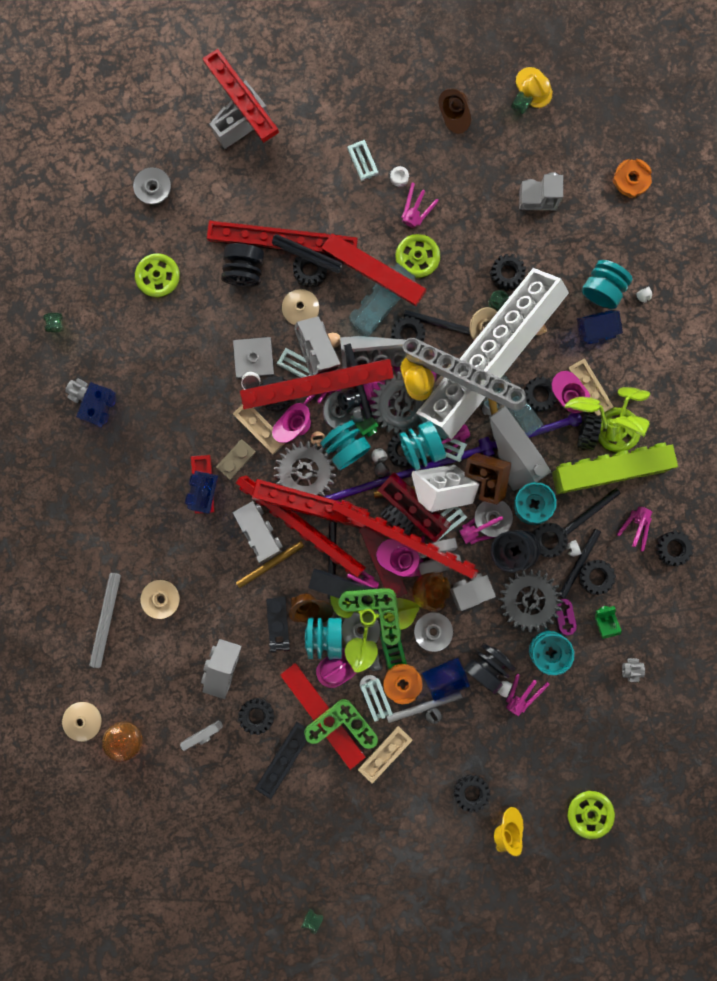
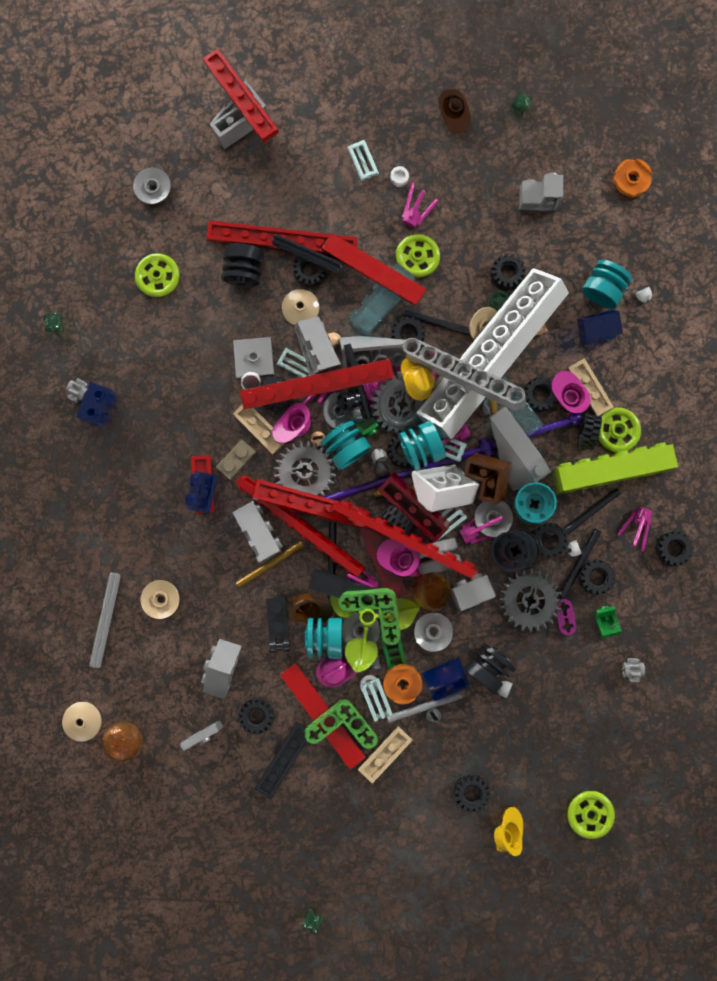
dark pink plant [506,674,549,716] -> none
yellow piece [516,67,552,108] -> none
teal wheel [529,631,574,675] -> none
lime plant [564,387,650,442] -> none

